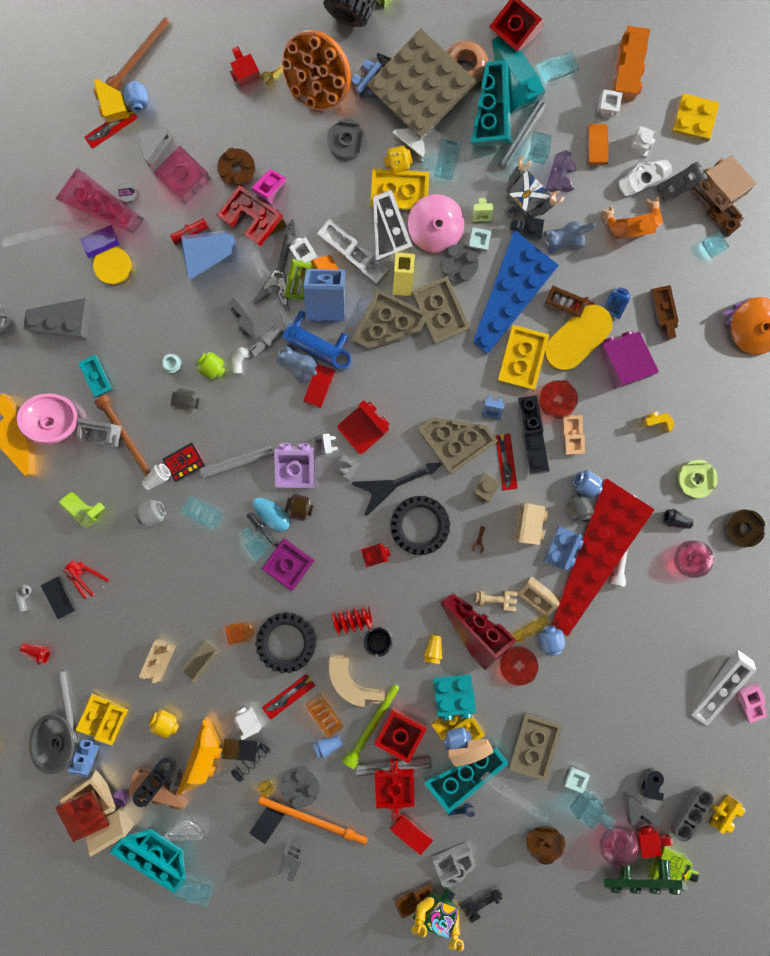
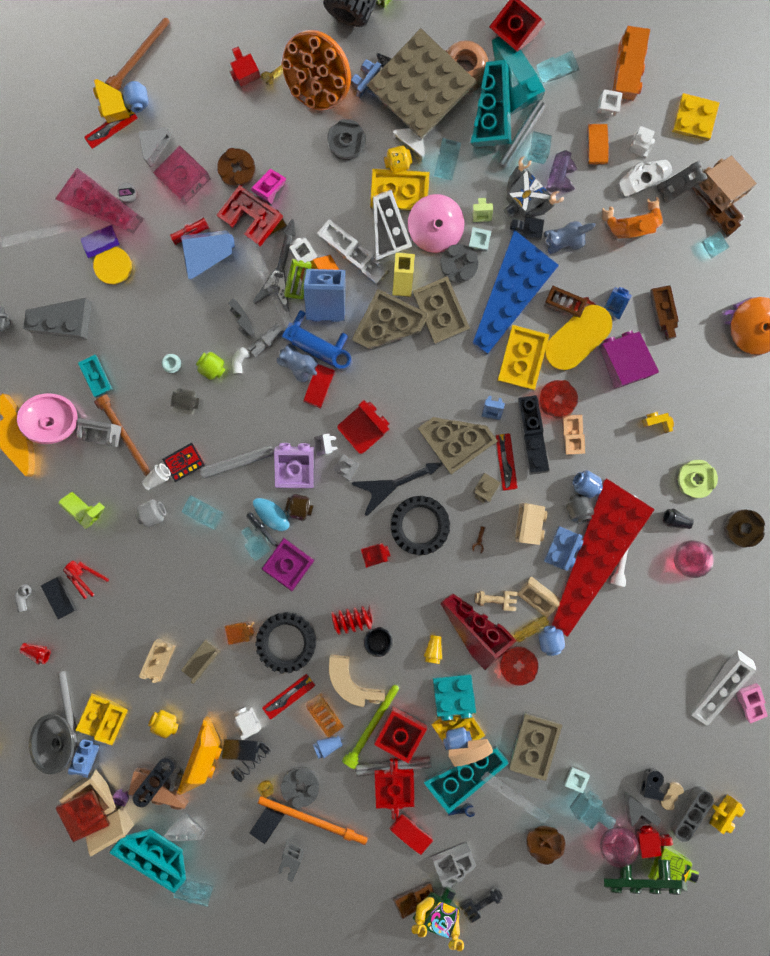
none -> tan piece [659,782,684,810]

